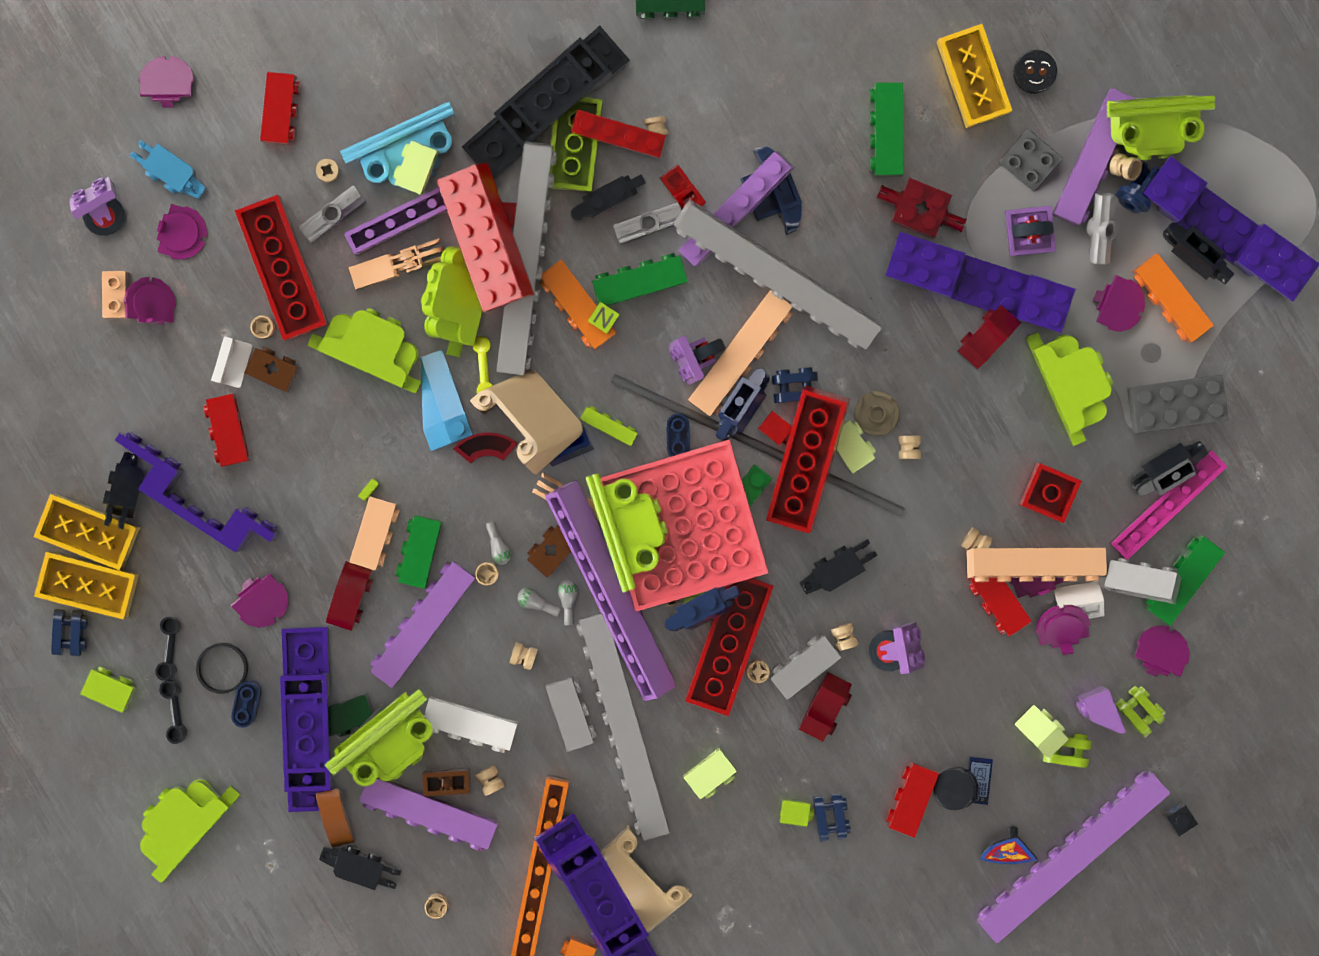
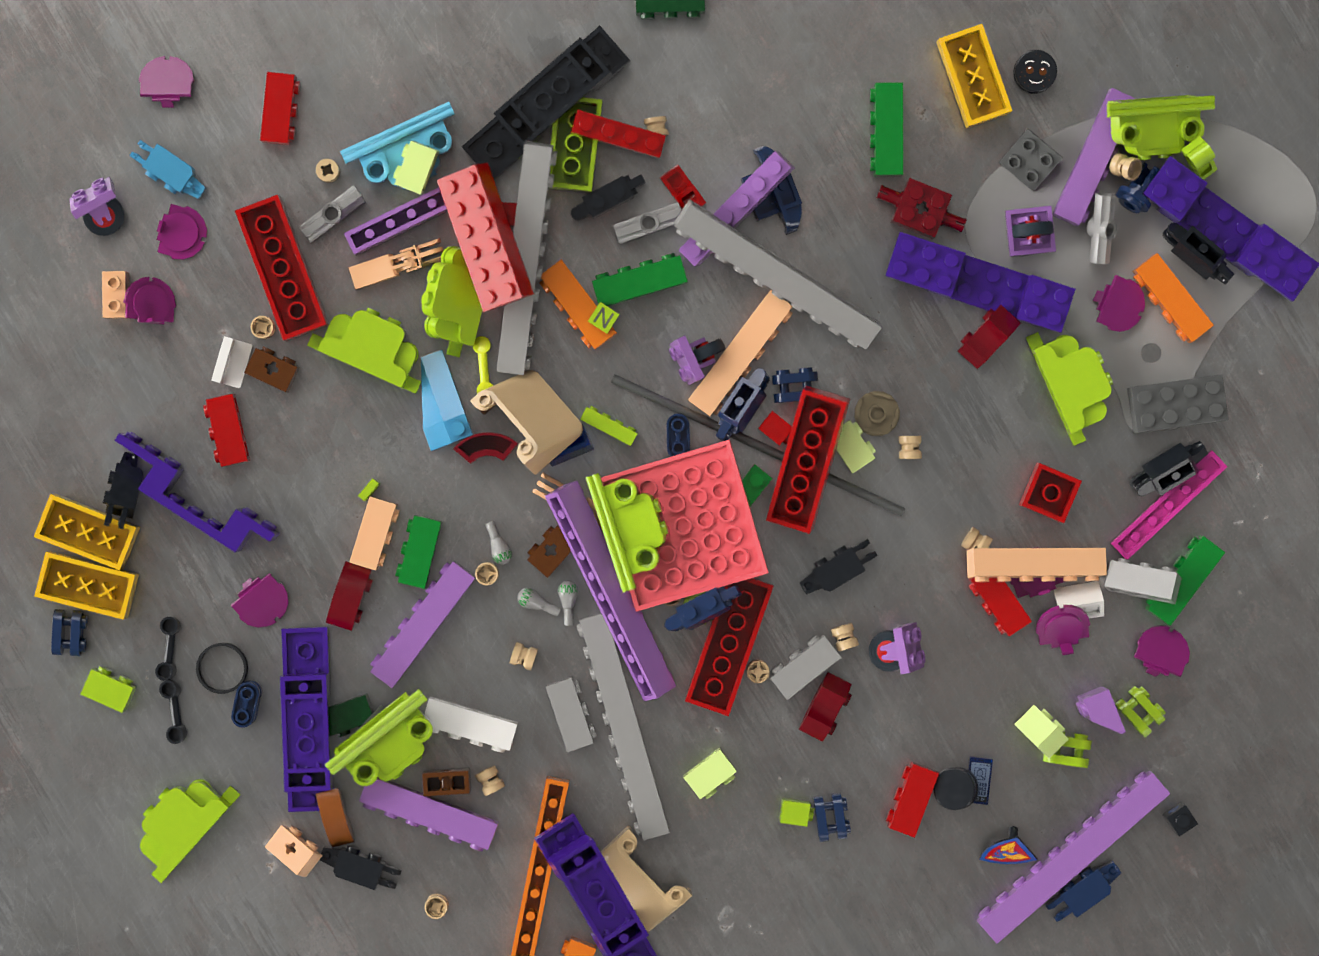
none -> light nougat brick [265,825,323,877]
none -> dark blue hinge [1045,861,1121,922]
none -> lime plate [1181,136,1218,180]

